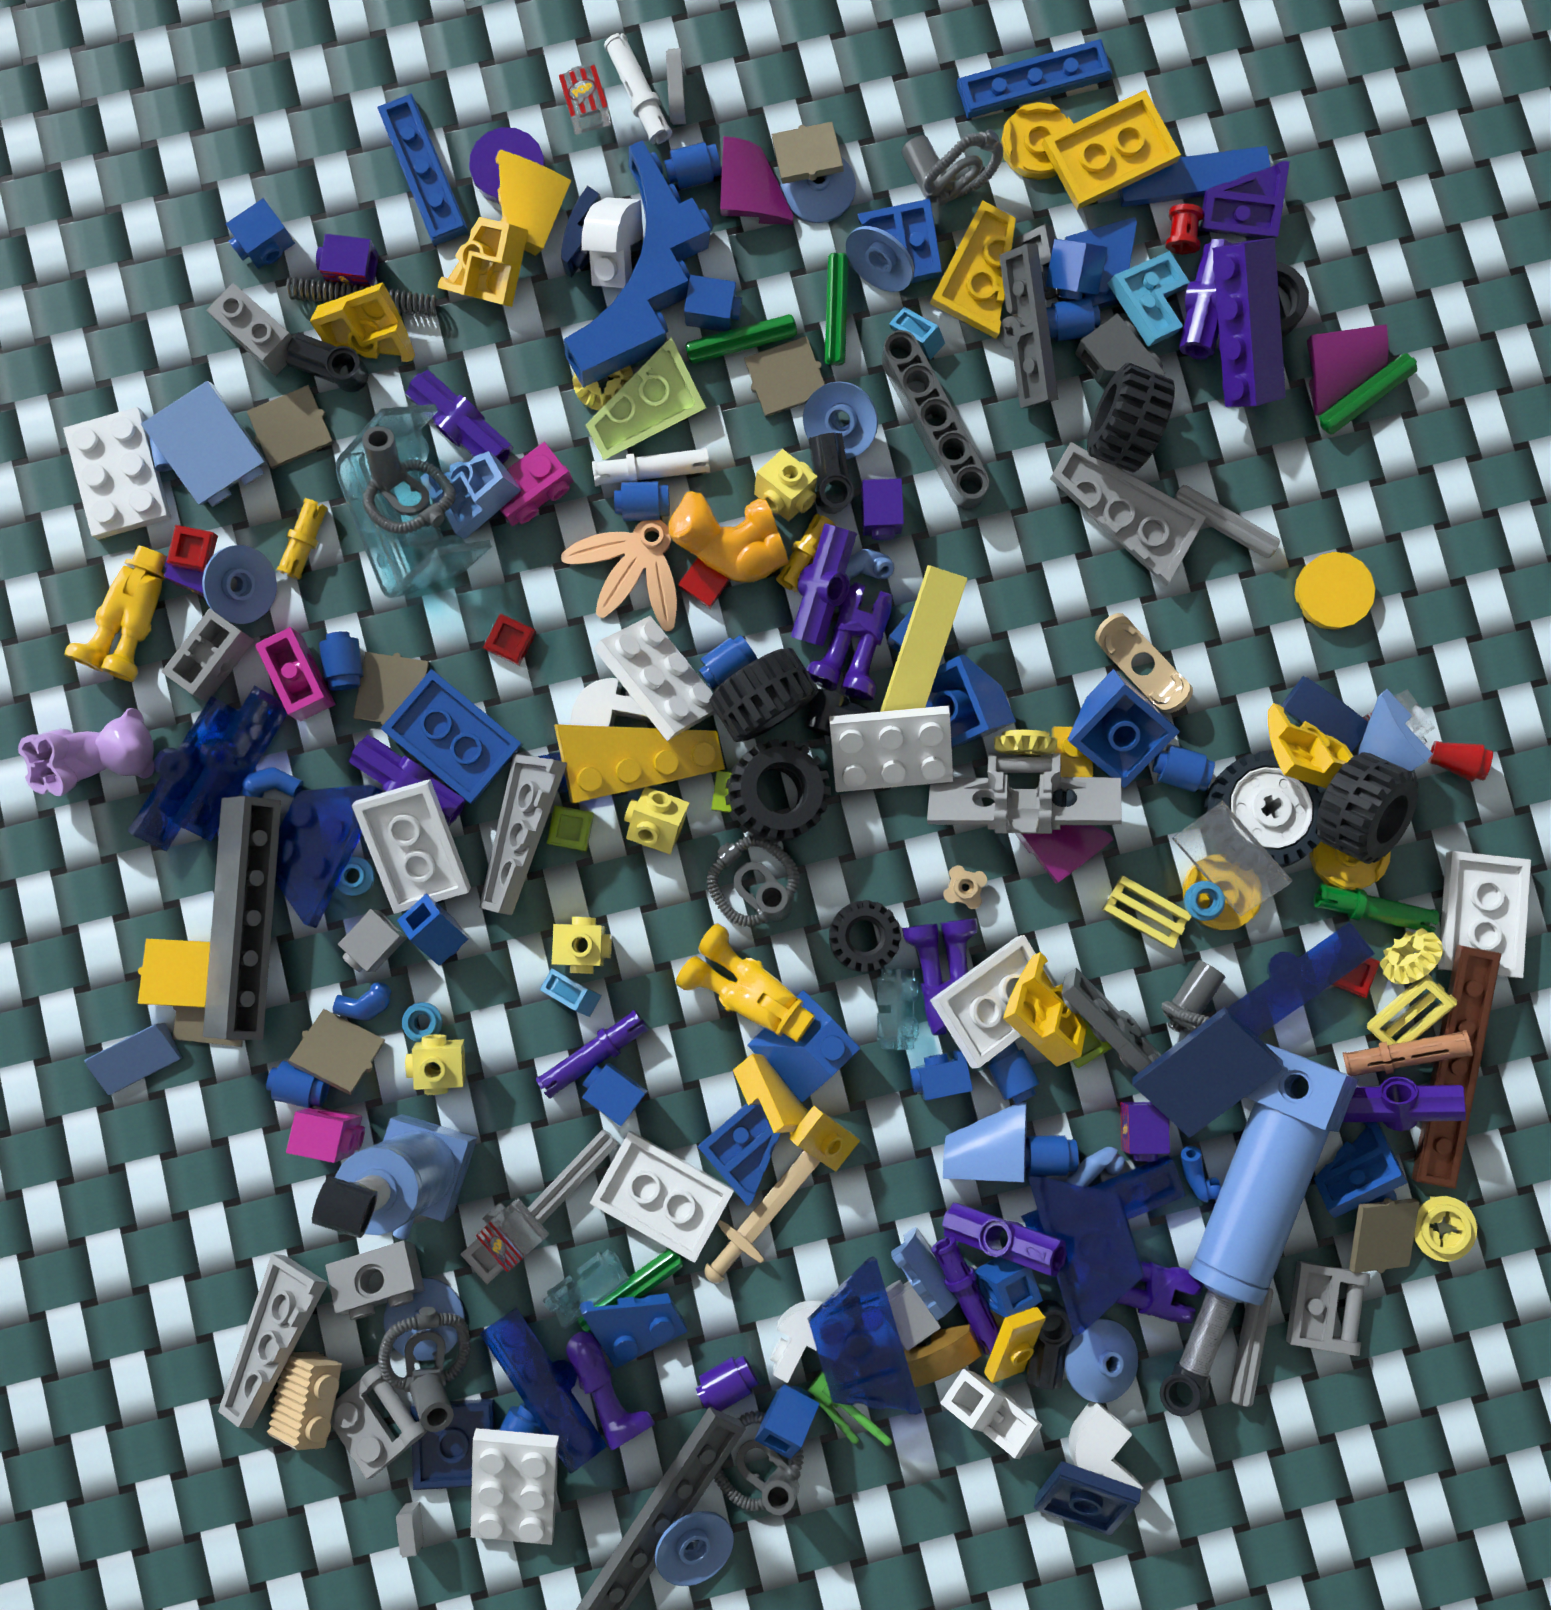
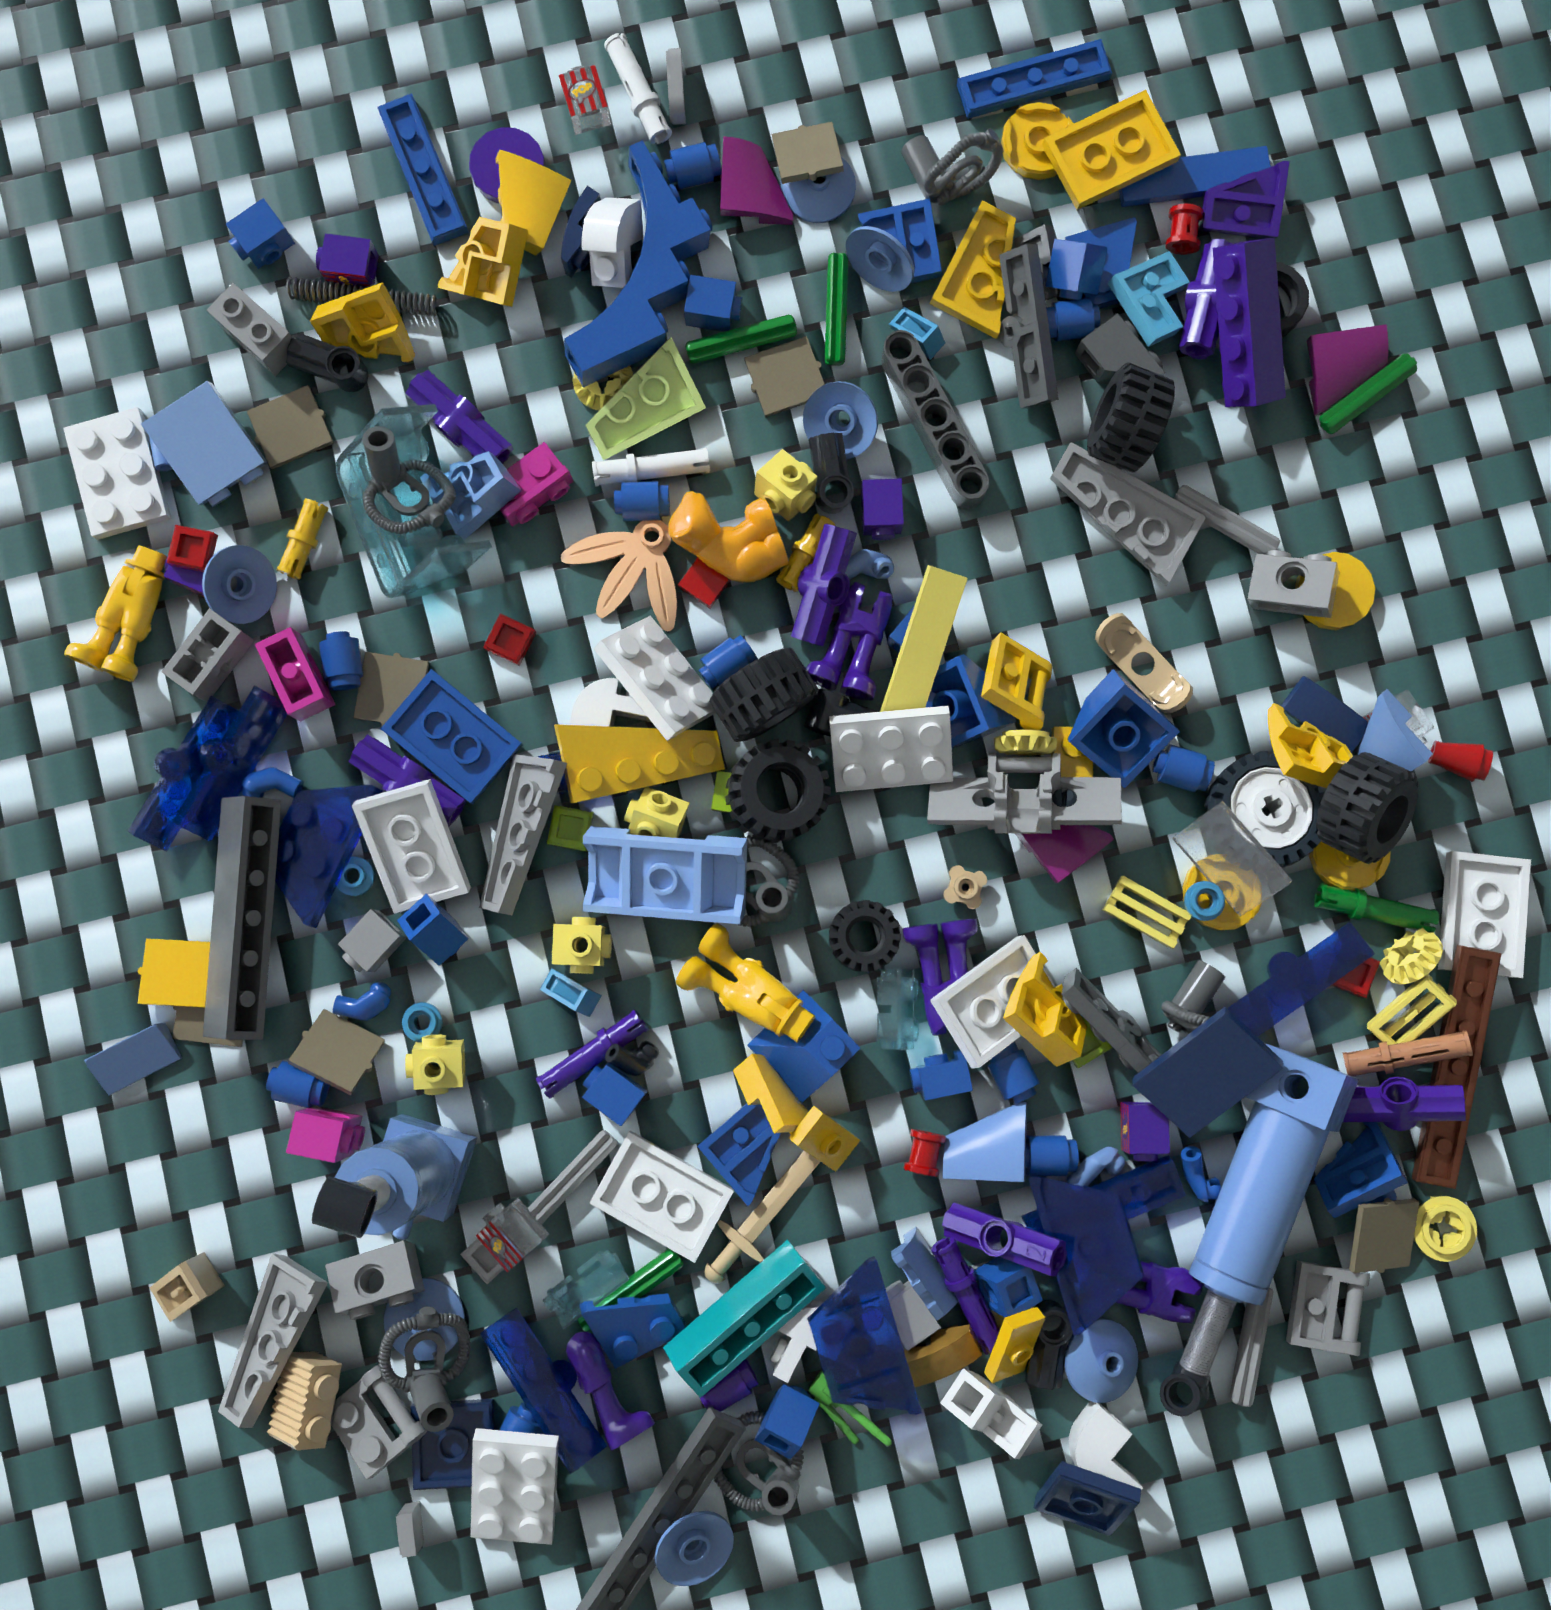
lavender animal [18,708,155,796] -> none
none -> tan slope [149,1252,225,1322]
none -> light blue piece [583,826,747,924]
none -> black arm [605,1041,659,1076]
none -> teal brick [663,1239,826,1398]
none -> red bush [903,1129,946,1177]
none -> yellow plate [981,633,1052,730]
none -> light grey brick [1247,550,1340,618]

